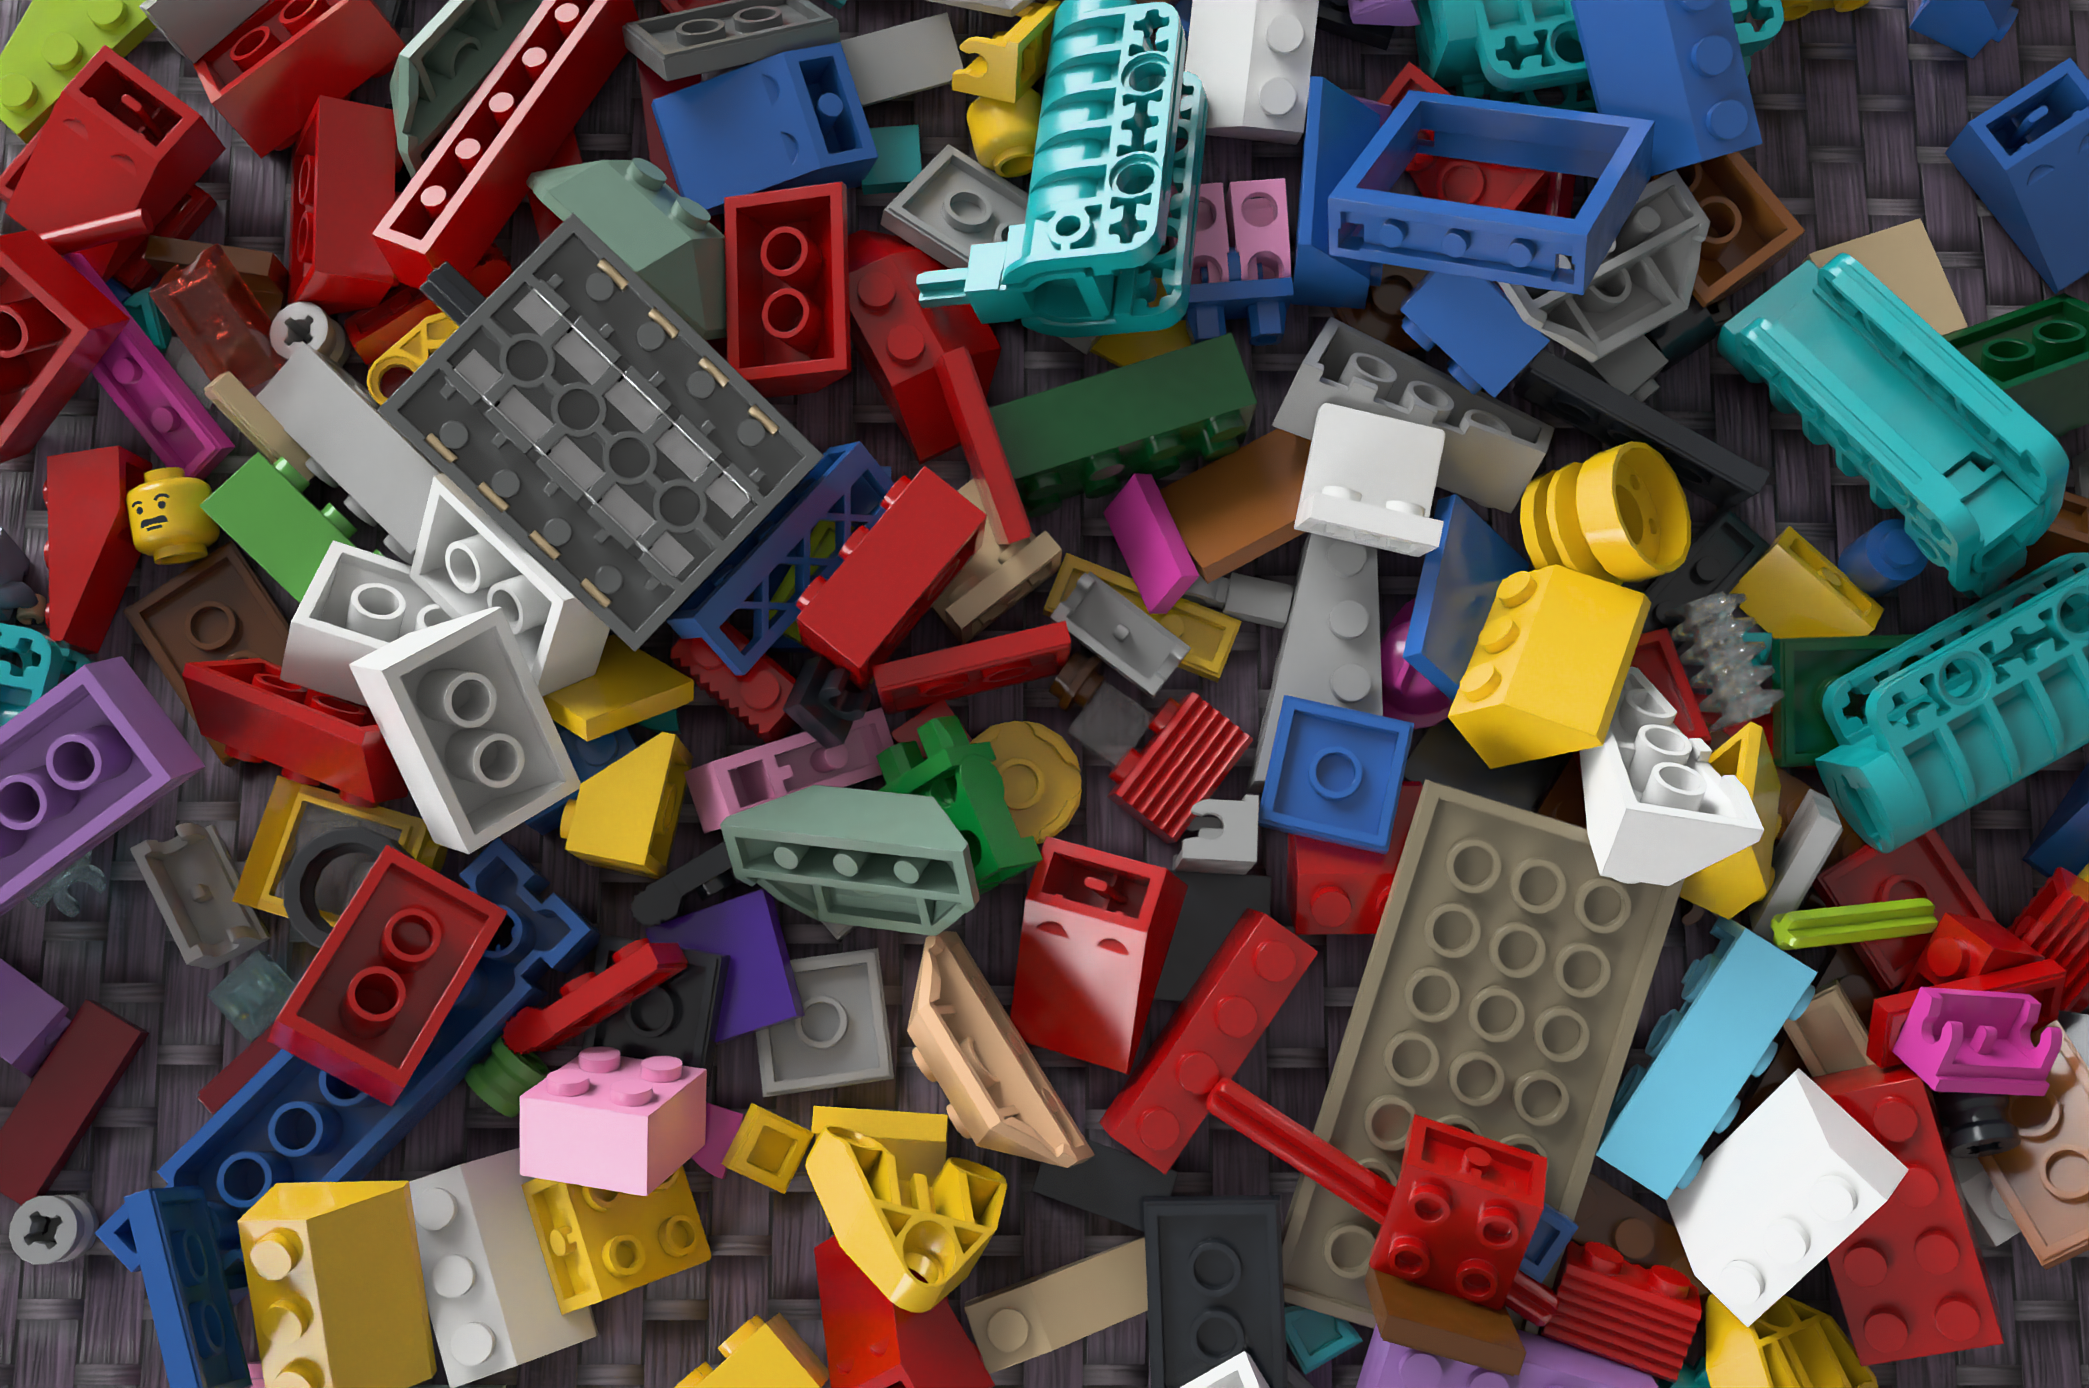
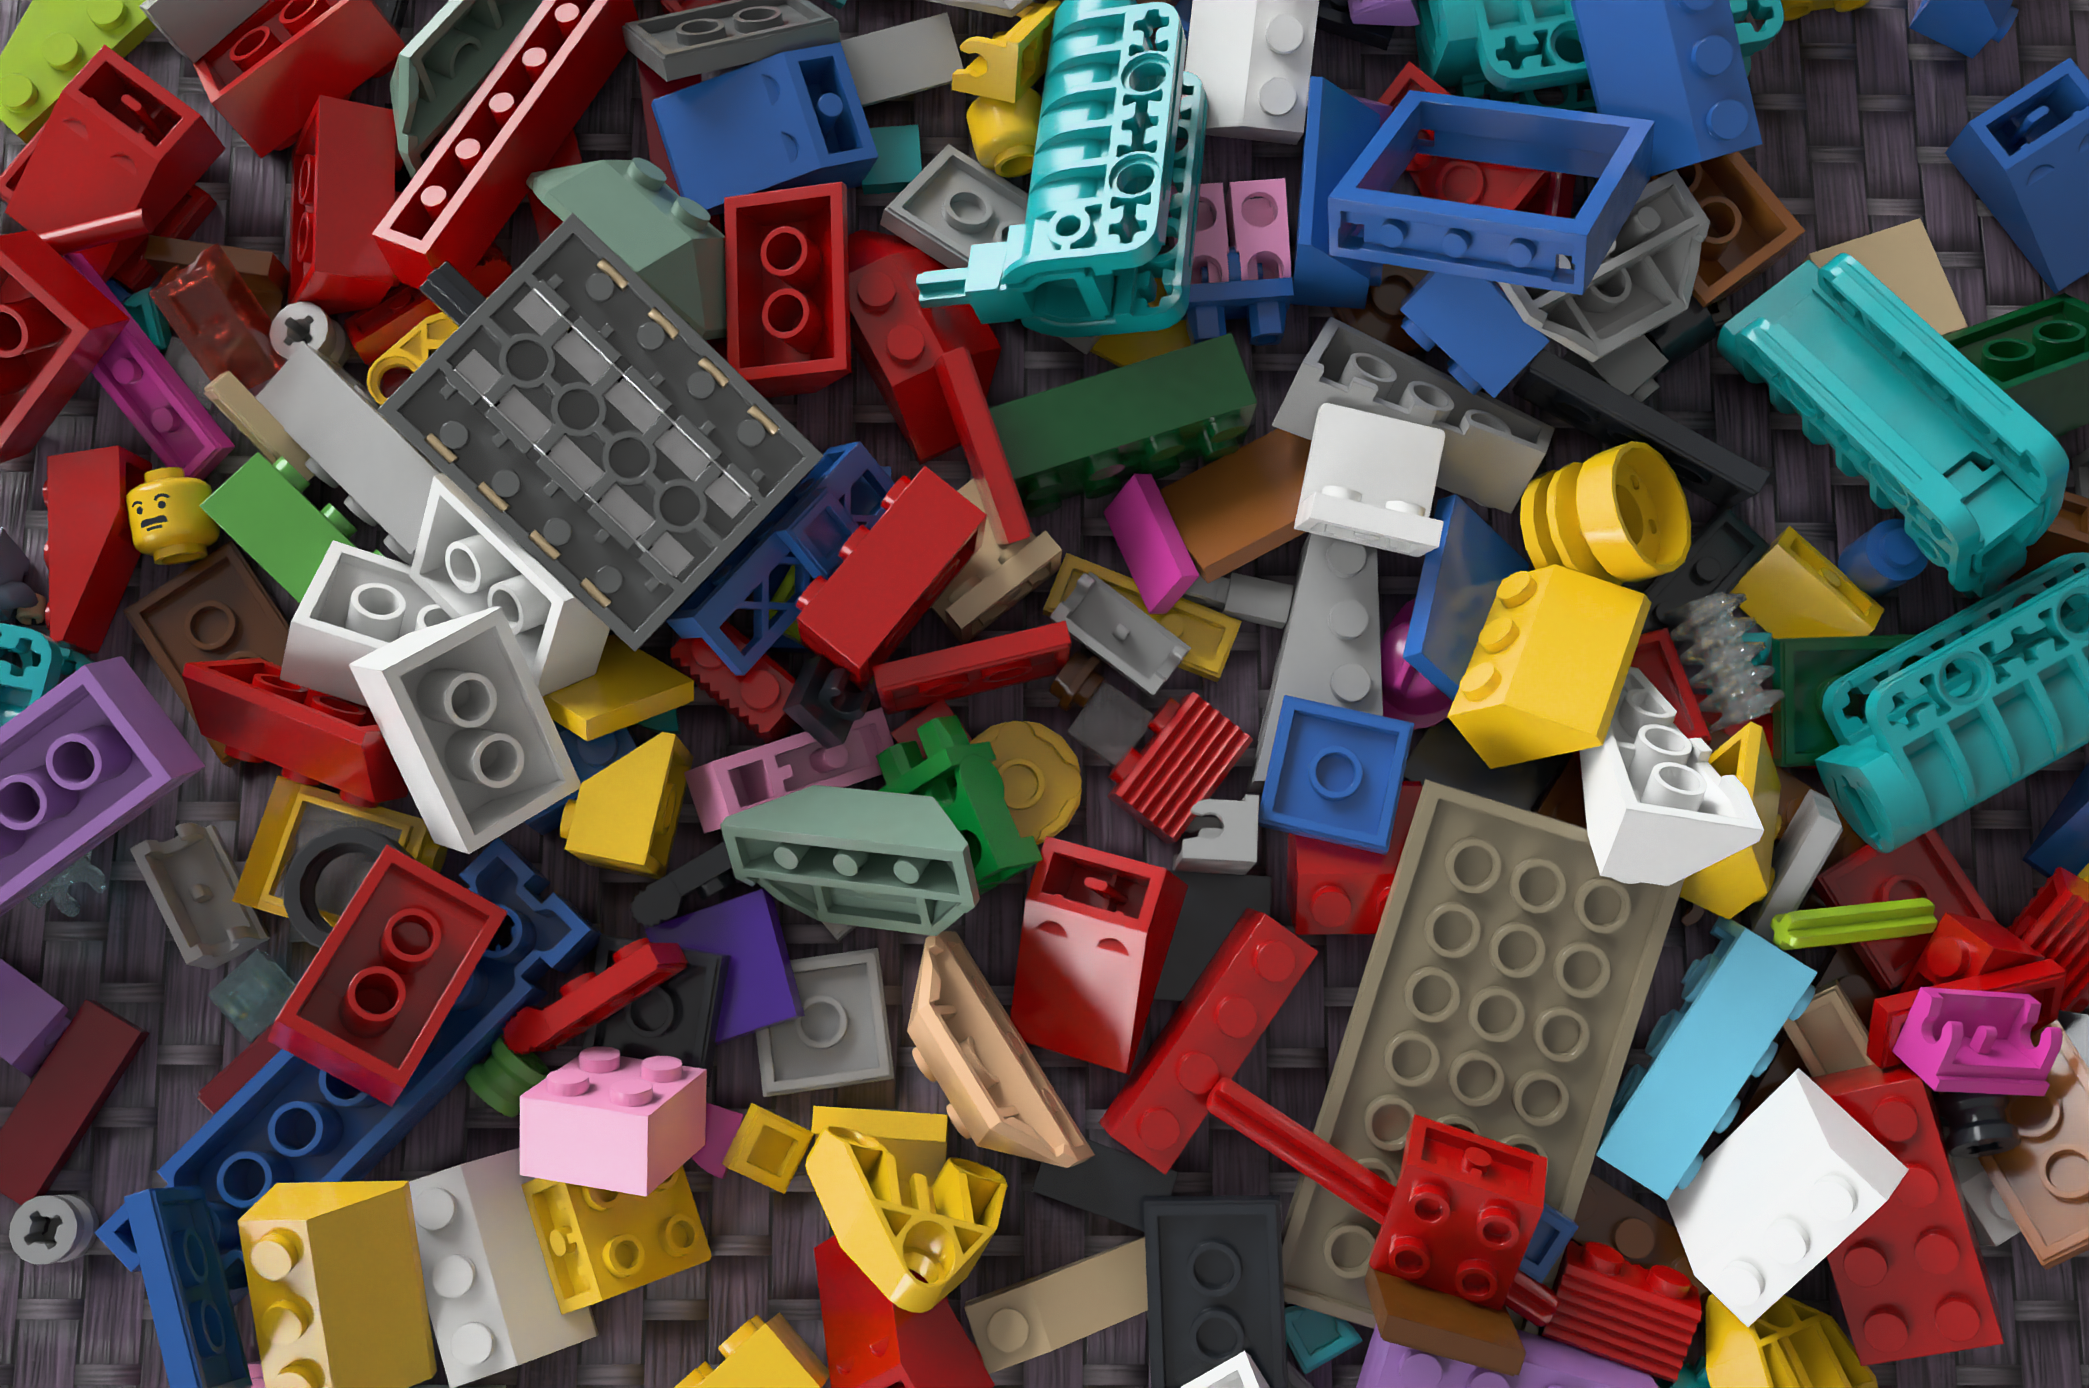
none -> blue tile [775,487,860,579]

